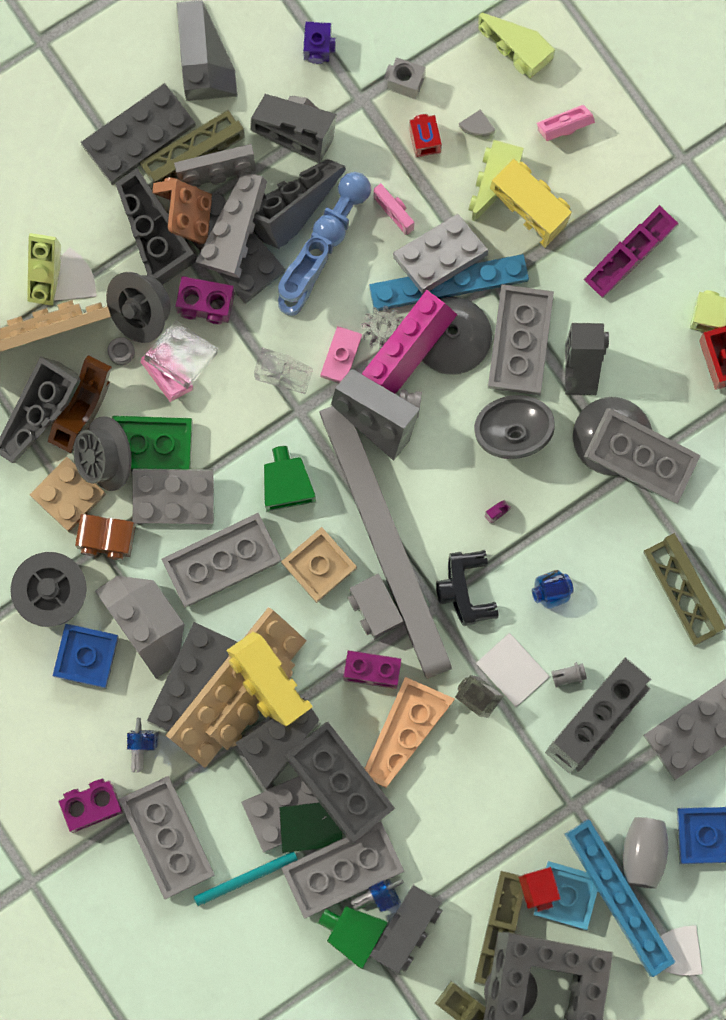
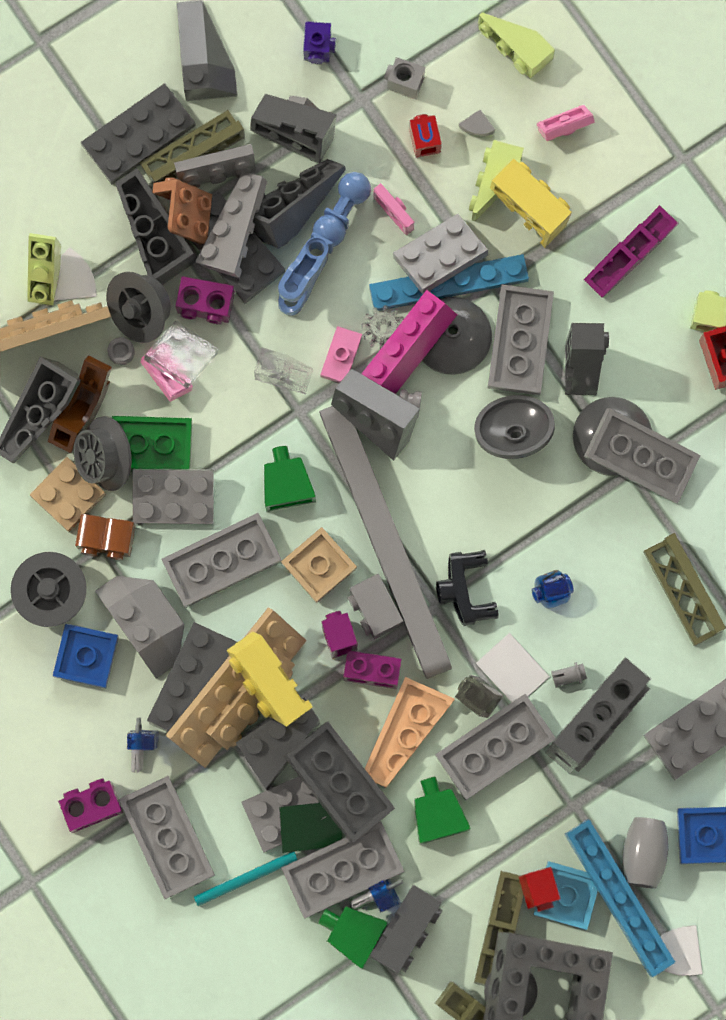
magenta tile [484,500,511,523] -> none
none -> magenta brick [321,611,358,659]
none -> green torso [414,776,470,845]
none -> light grey plate [435,694,556,800]

